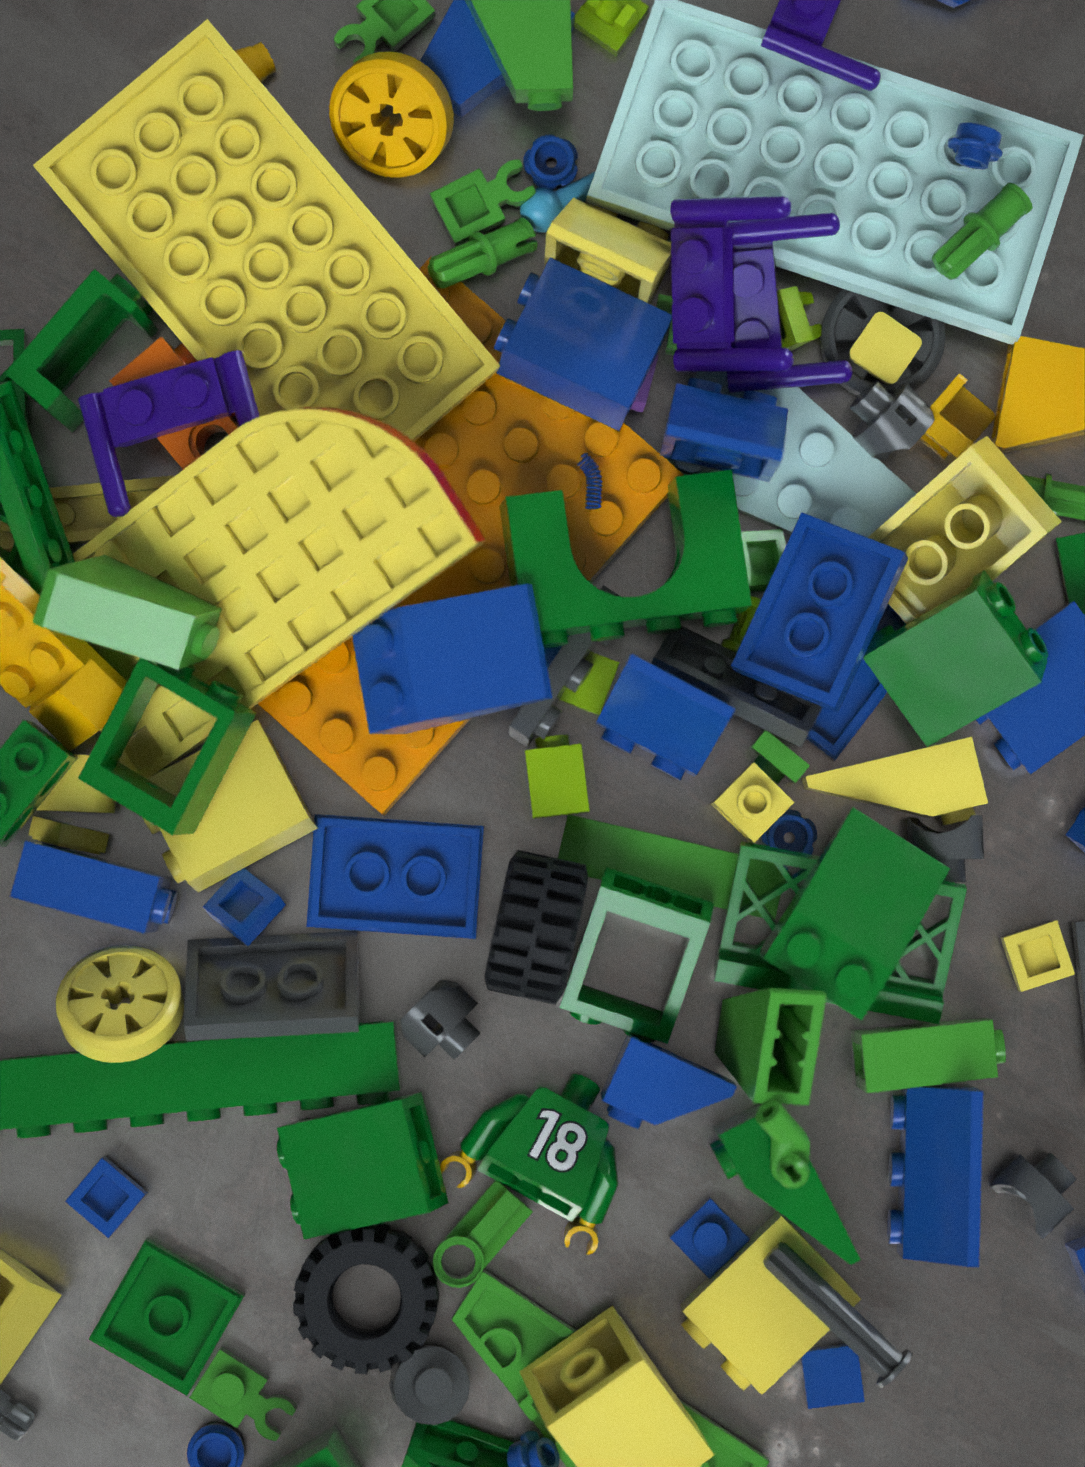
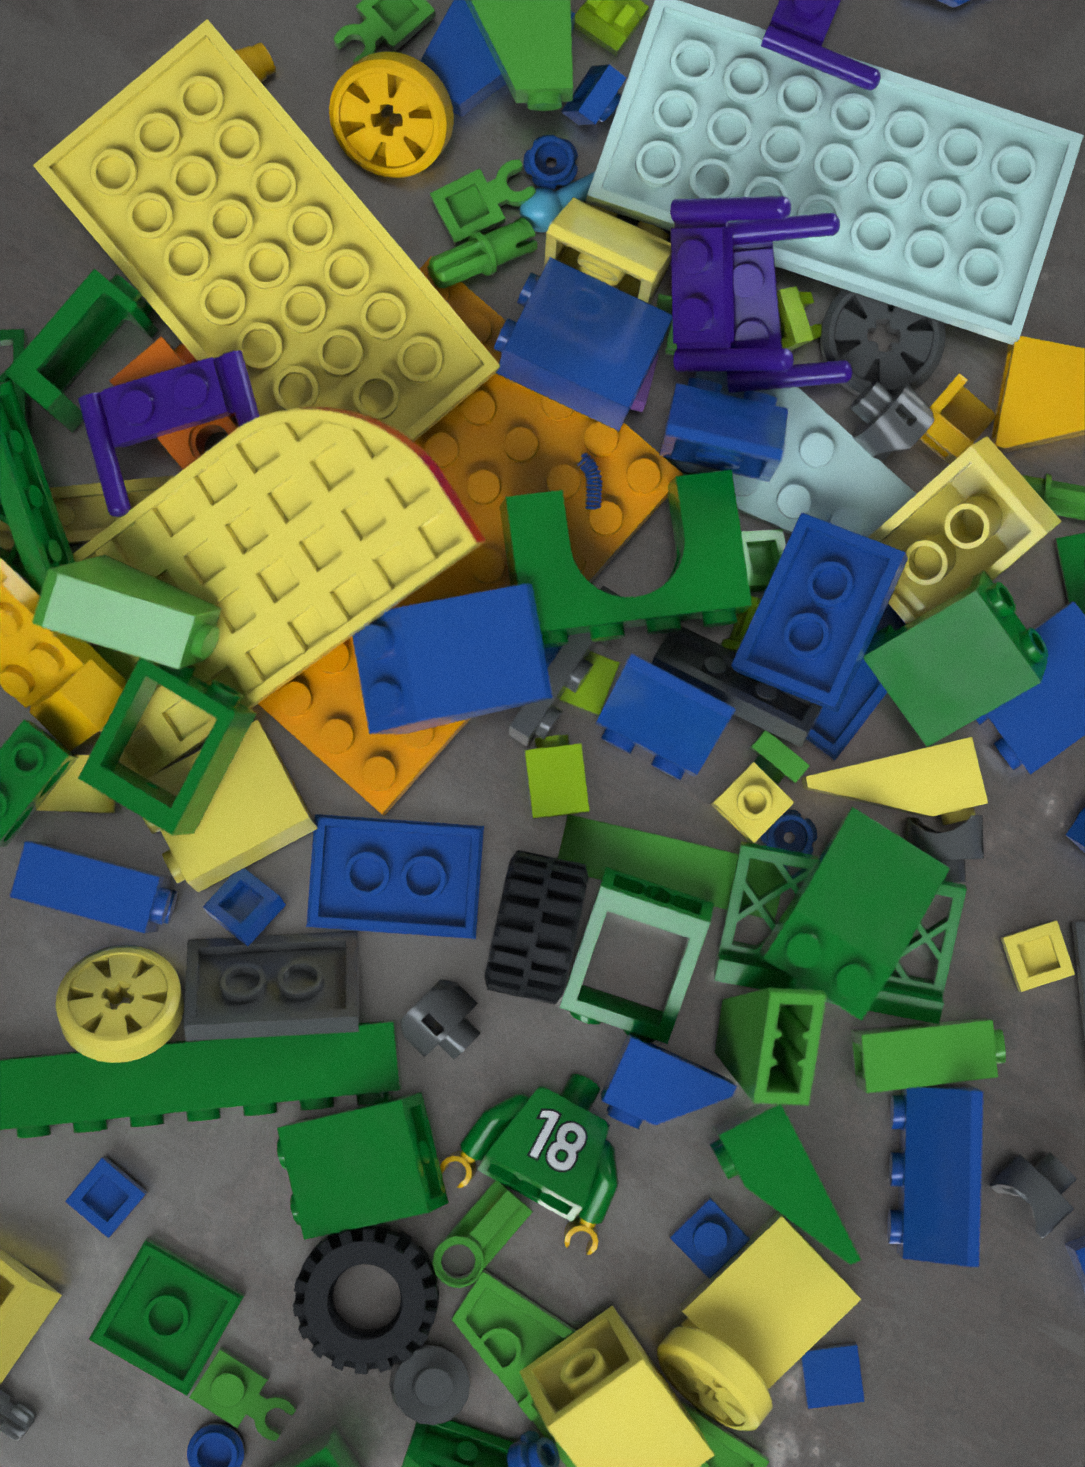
light yellow tile [28,816,109,855] -> none
bright green arm [755,1100,810,1189] -> none
dark grey axle [763,1242,913,1388] -> none
light yellow piece [849,312,922,385] -> none
bright green axle [932,182,1033,280] -> none
blue plate [947,123,1003,169] -> none
none -> blue plate [561,64,626,125]
none -> light yellow wheel [657,1327,772,1431]

